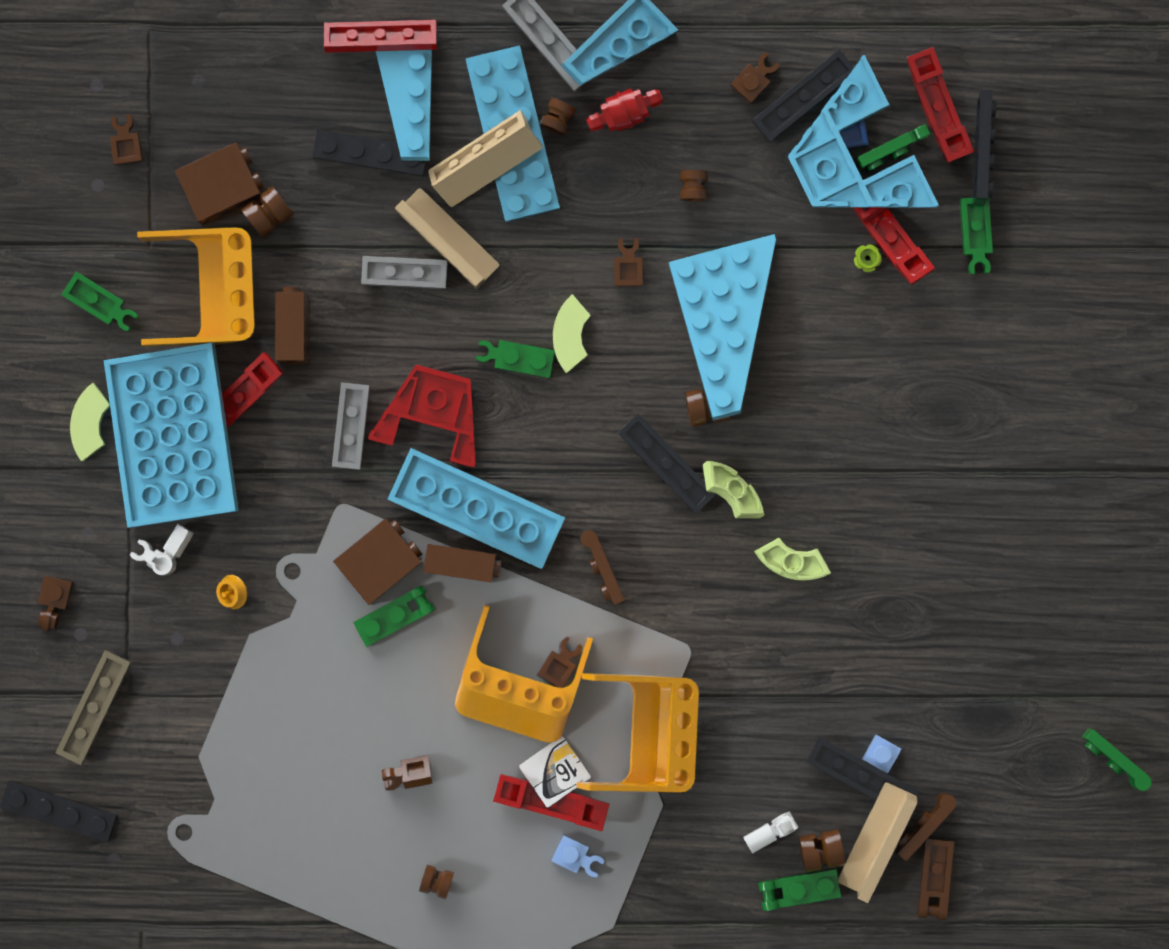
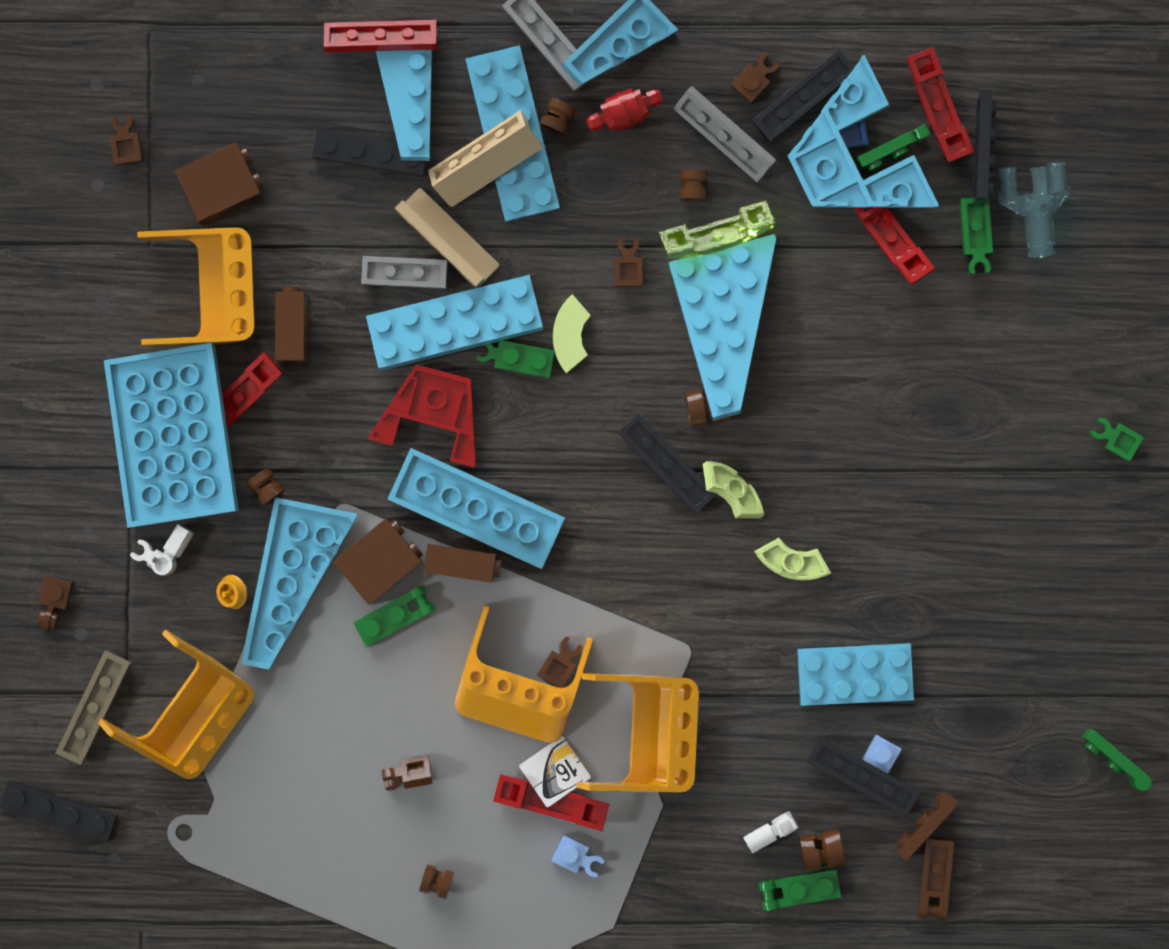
green plate [61,271,139,332] -> none
yellowish green tile [70,383,110,462] -> none
reddish brown wheel [241,186,294,239] -> none
light grey plate [332,382,370,470] -> none
reddish brown plate [580,530,625,605] -> none
tan panel [838,782,917,903] -> none
lime plate [854,245,882,272] -> none
none -> light orange windscreen [98,629,254,779]
none -> medium azure wing [241,497,359,670]
none -> reddish brown wheel [246,467,286,506]
none -> medium azure plate [366,275,543,371]
none -> clear neon green slope [659,200,775,258]
none -> light grey plate [673,86,776,182]
none -> medium azure plate [797,643,914,706]
none -> clear light blue wheel [999,161,1070,258]
none -> green plate [1089,418,1144,462]

